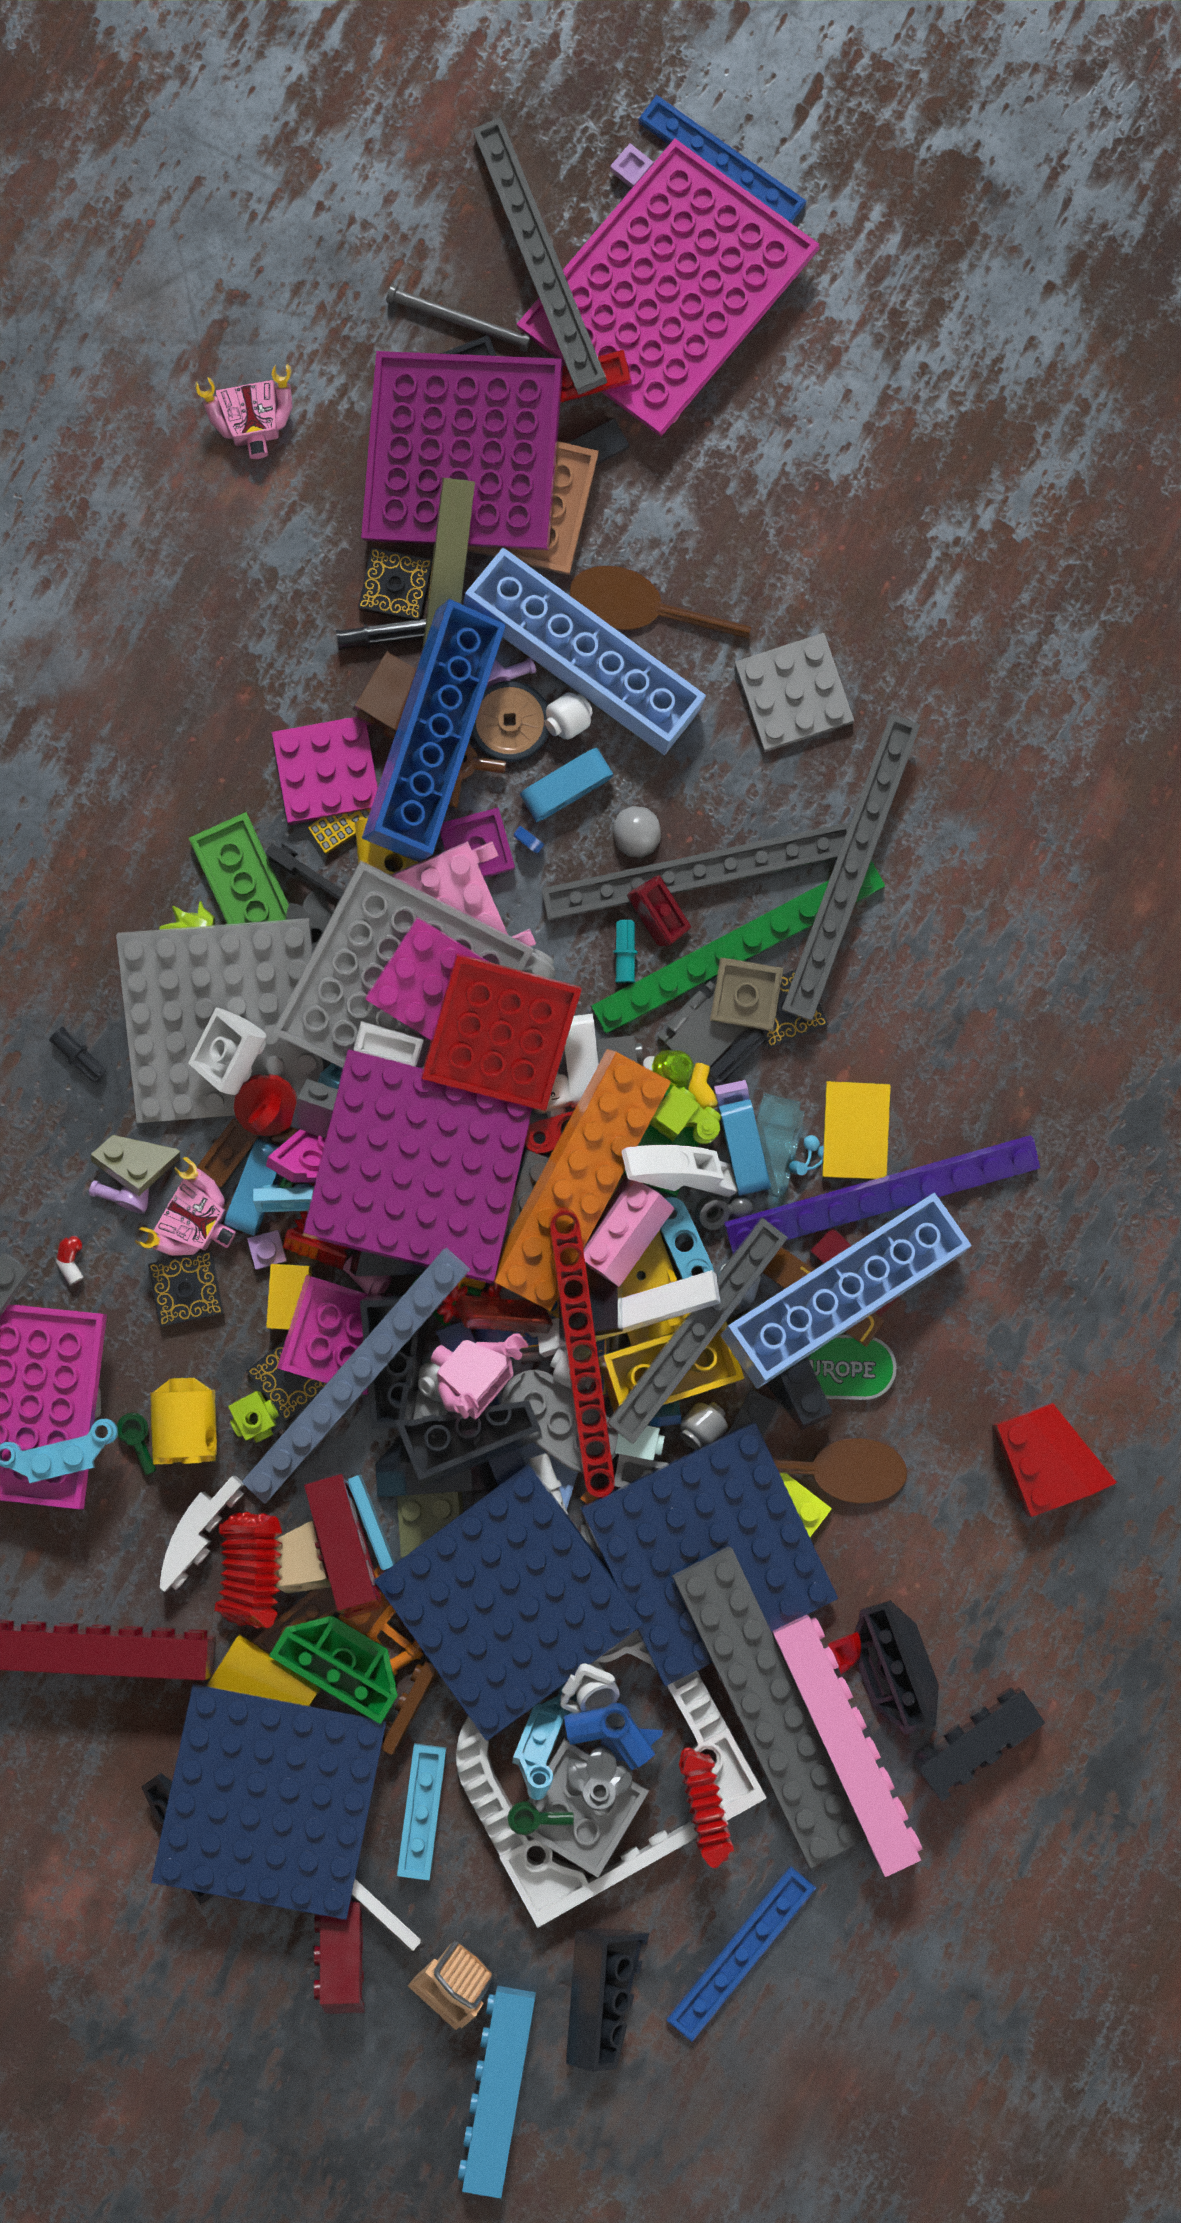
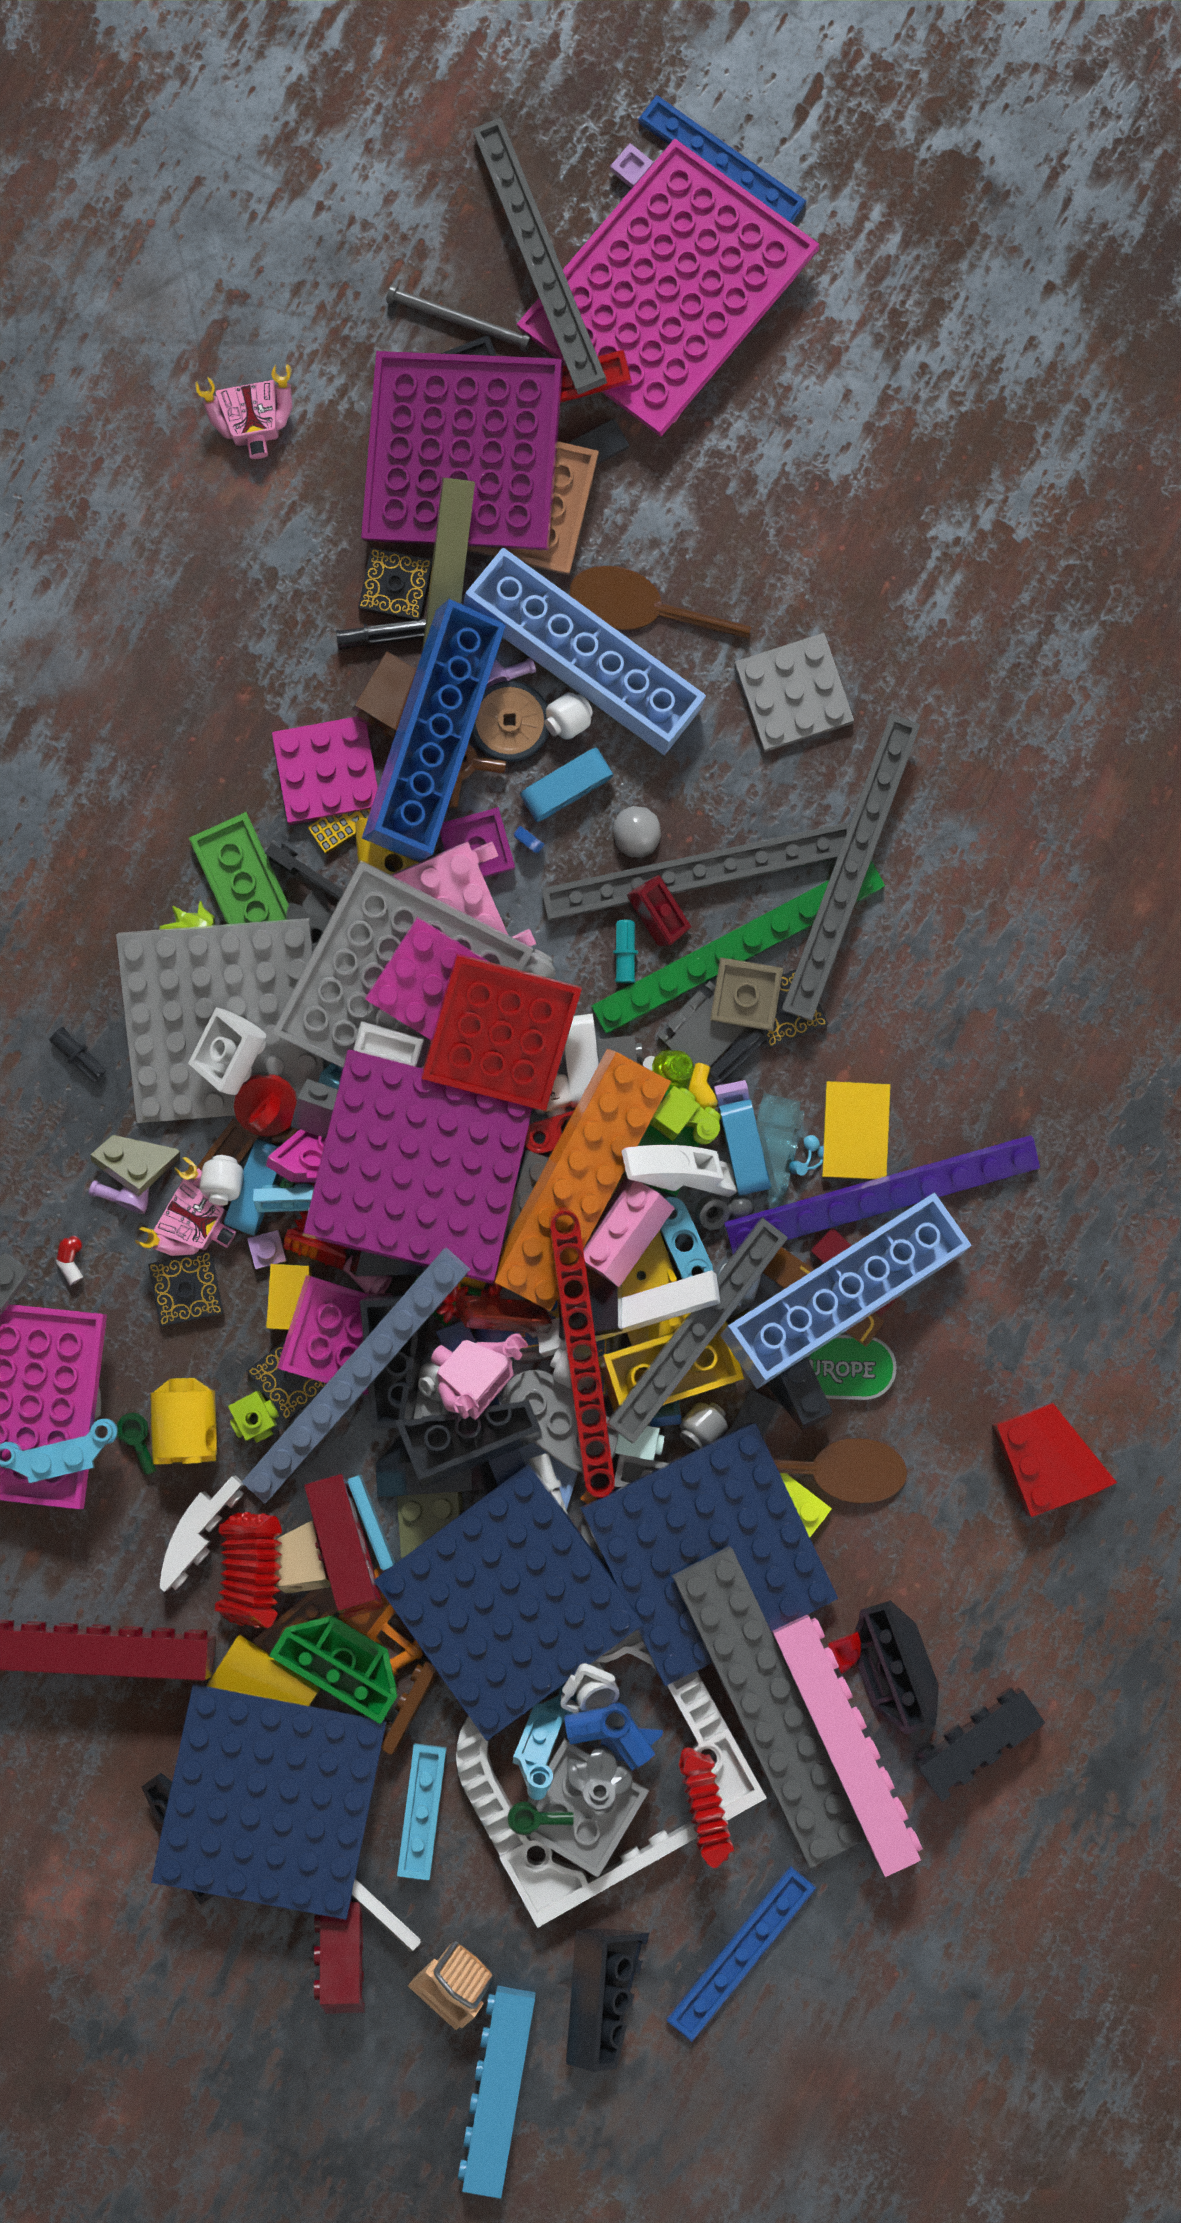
none -> white head [199,1155,244,1205]

